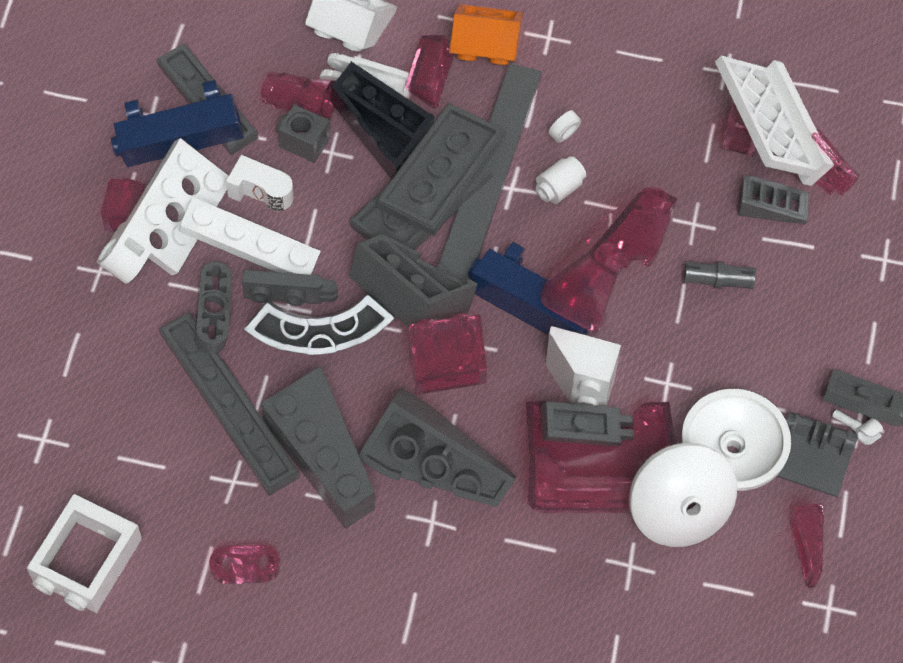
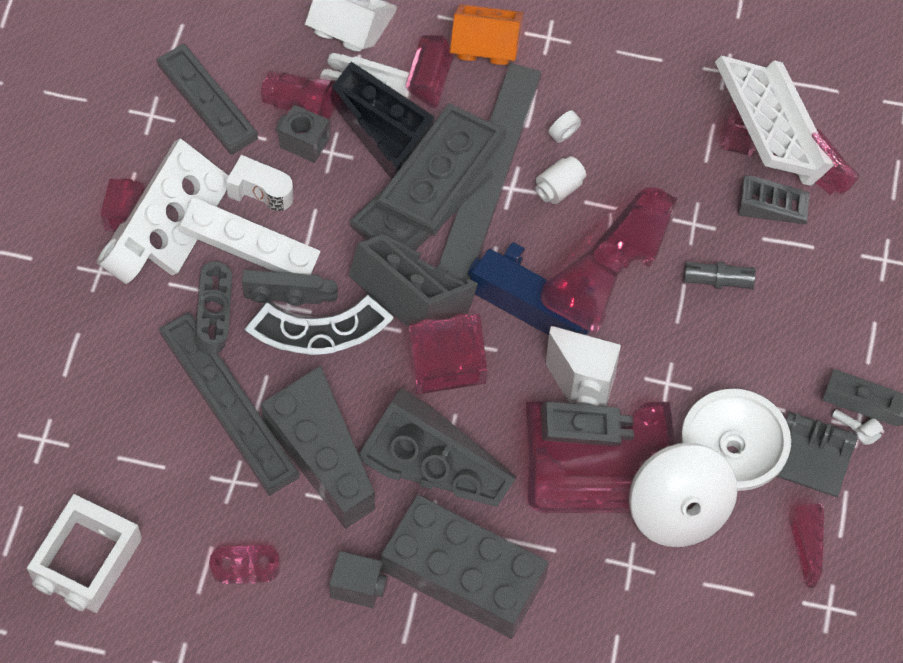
dark blue brick [111,80,244,167] -> none
none -> dark grey brick [329,551,388,609]
none -> dark grey brick [381,495,549,639]

